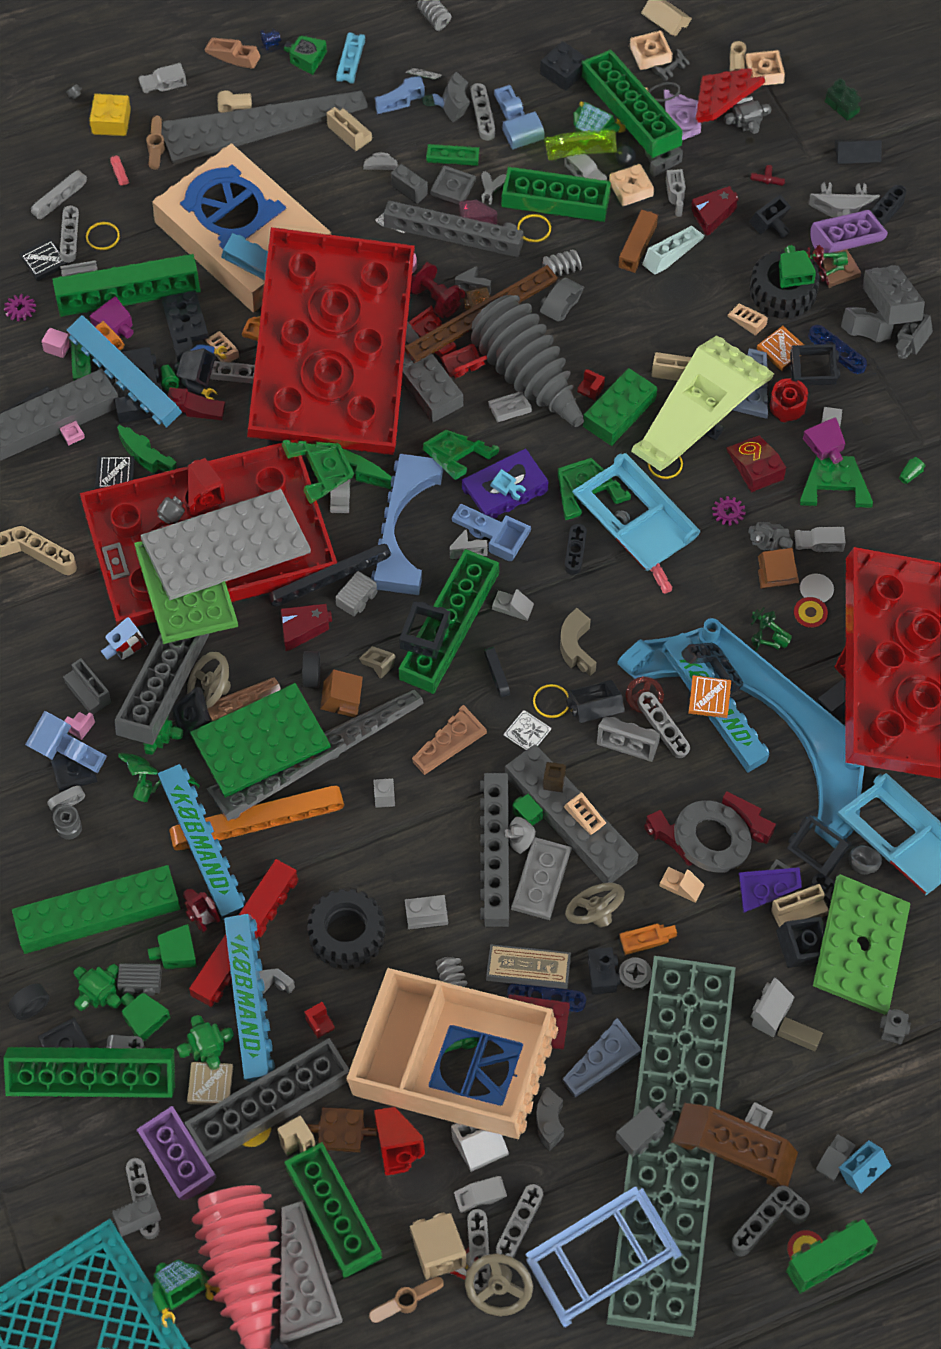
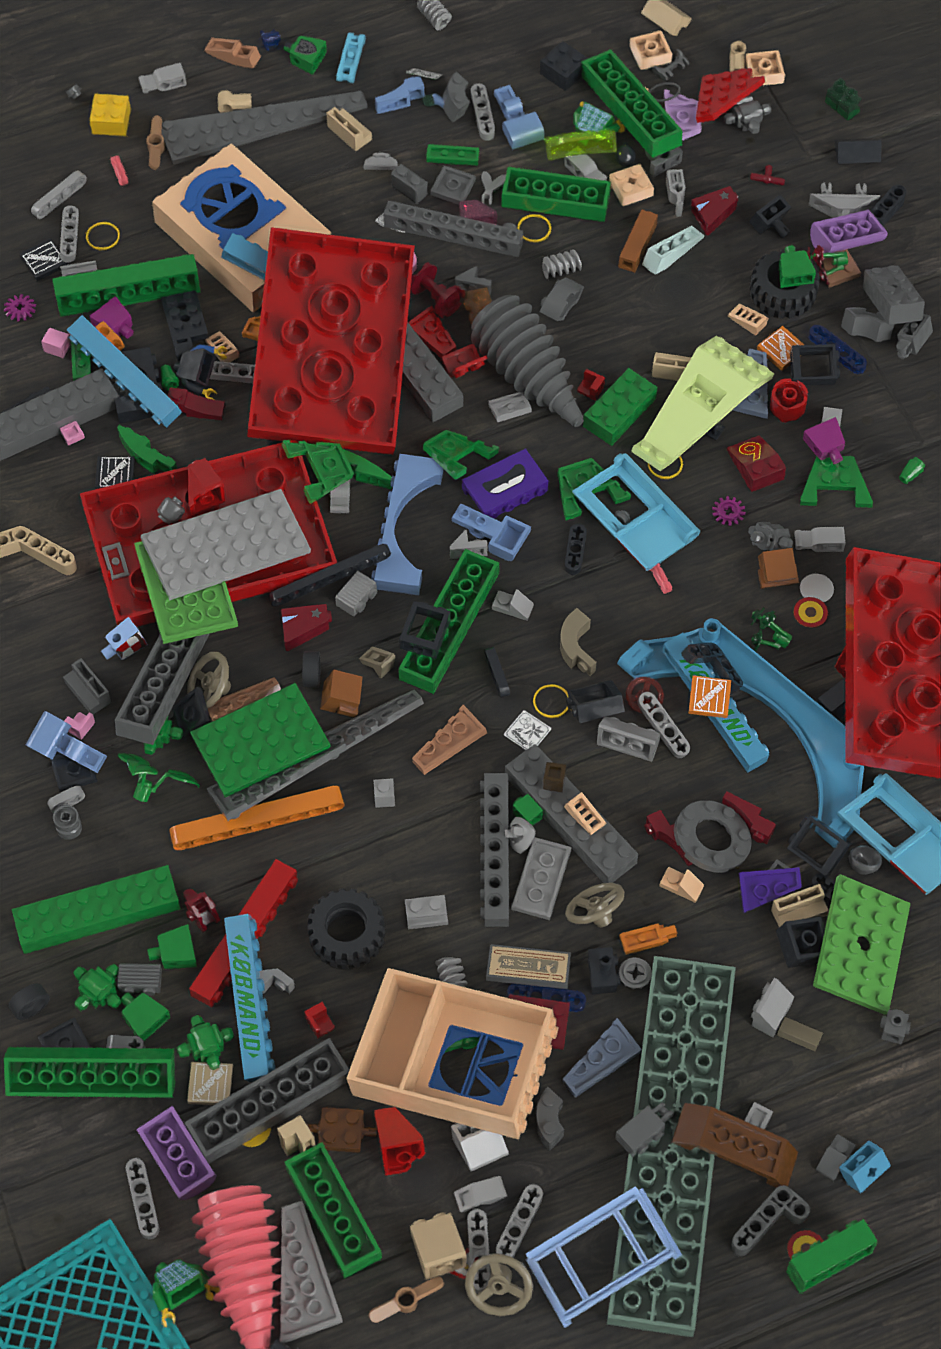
dark grey brick [112,1194,161,1236] -> none
dark azure brick [158,764,246,920] -> none
reddish brown plate [405,265,558,364] -> none
medium azure plate [490,469,526,501] -> none

